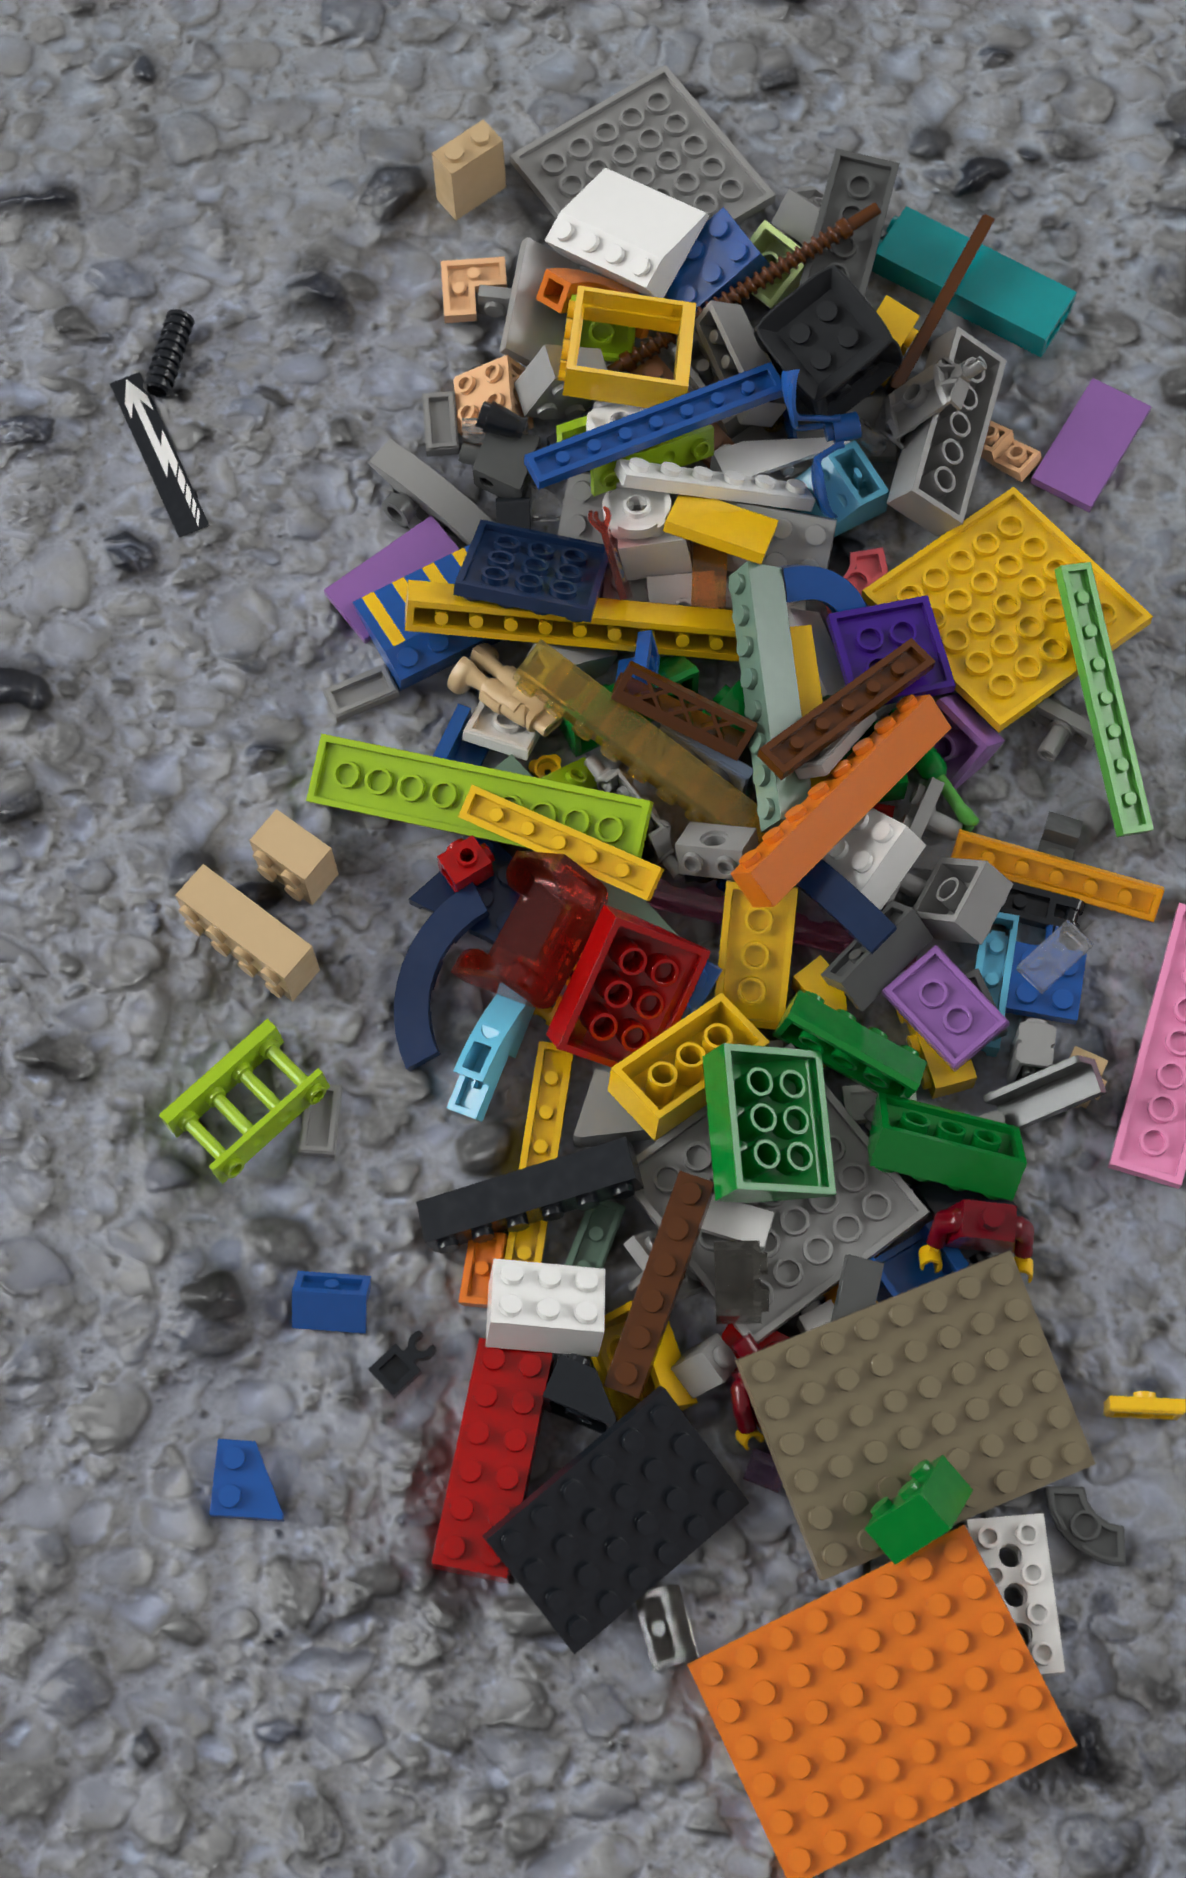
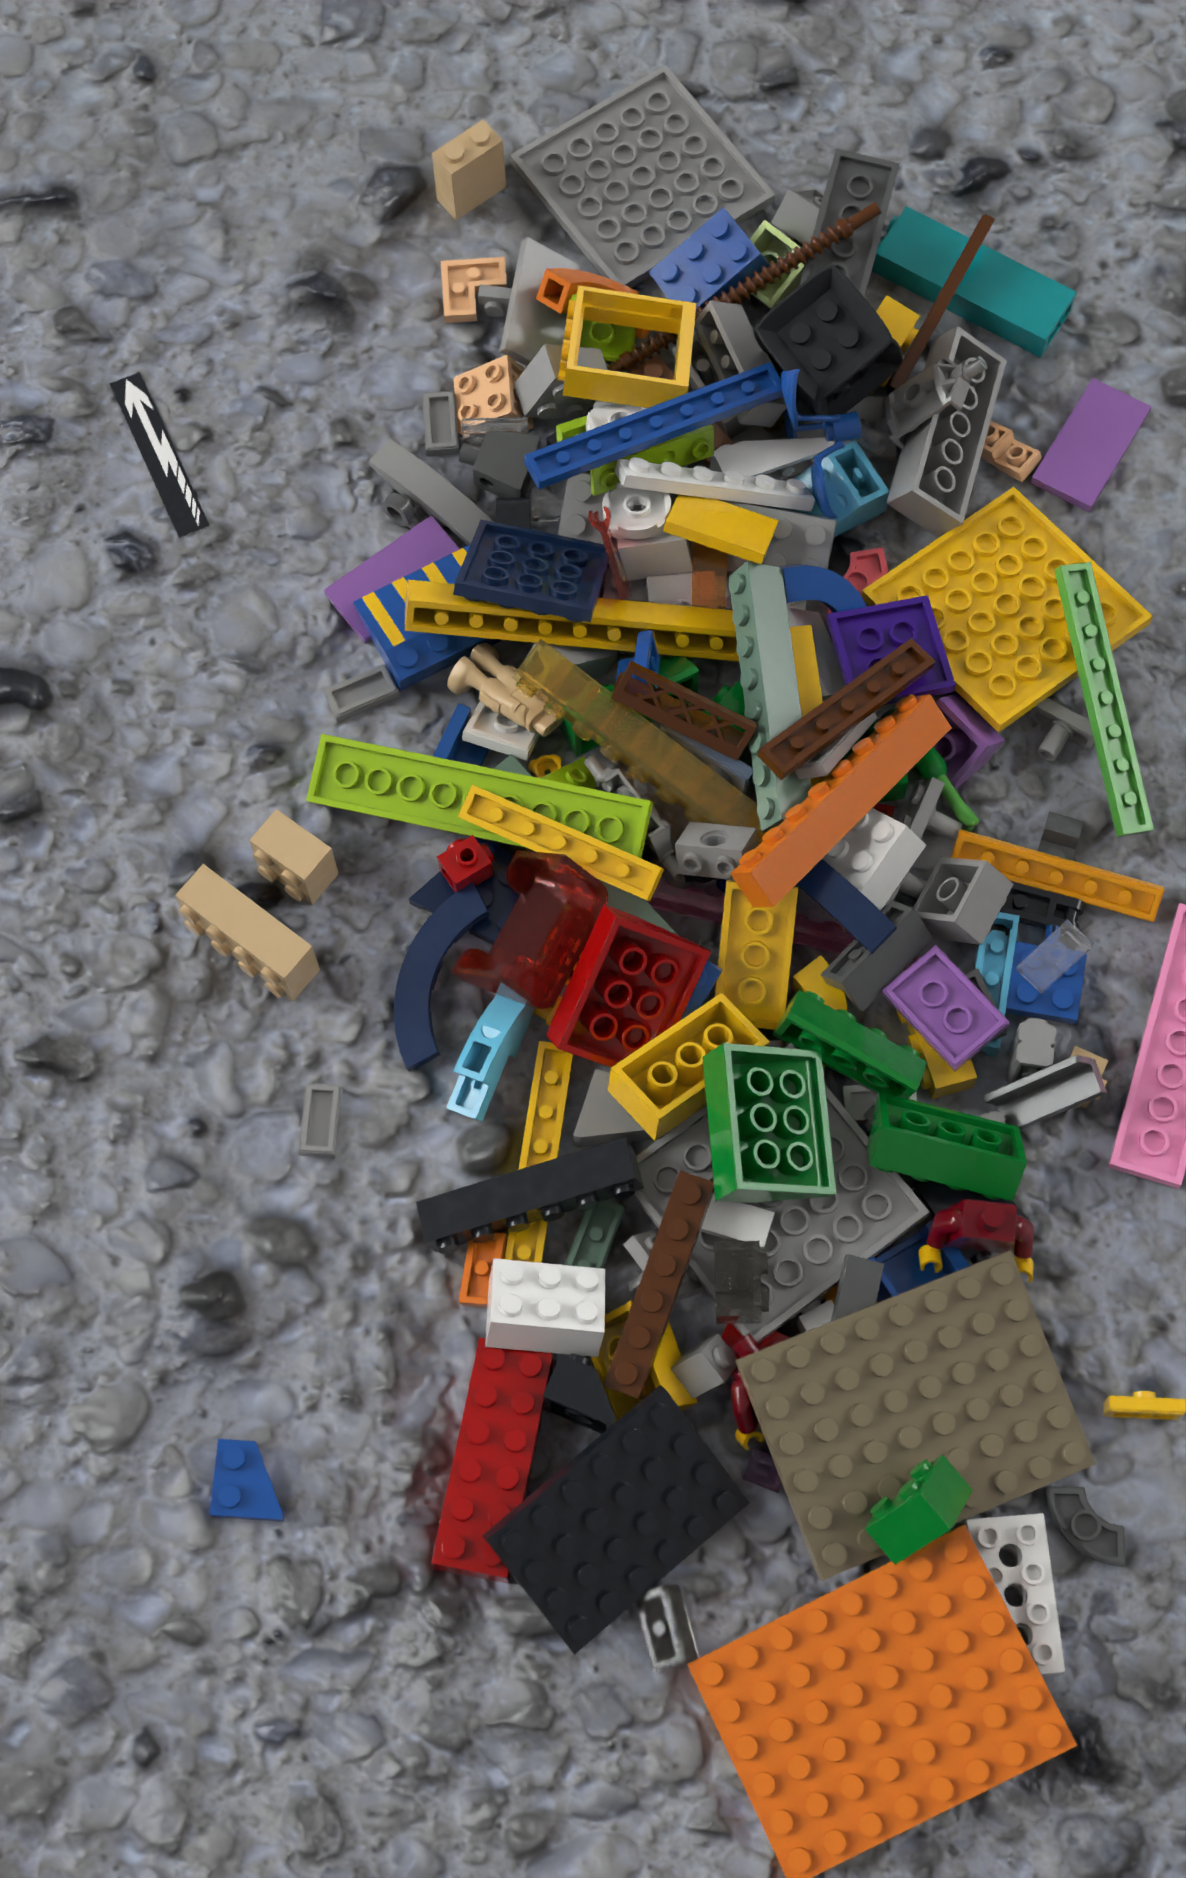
black piece [143,309,195,398] -> none
lime fence [159,1019,330,1184] -> none
blue panel [292,1271,371,1334] -> none
black plate [368,1330,437,1399] -> none
black cone [476,400,527,439] -> none
white slope [544,168,709,298] -> none

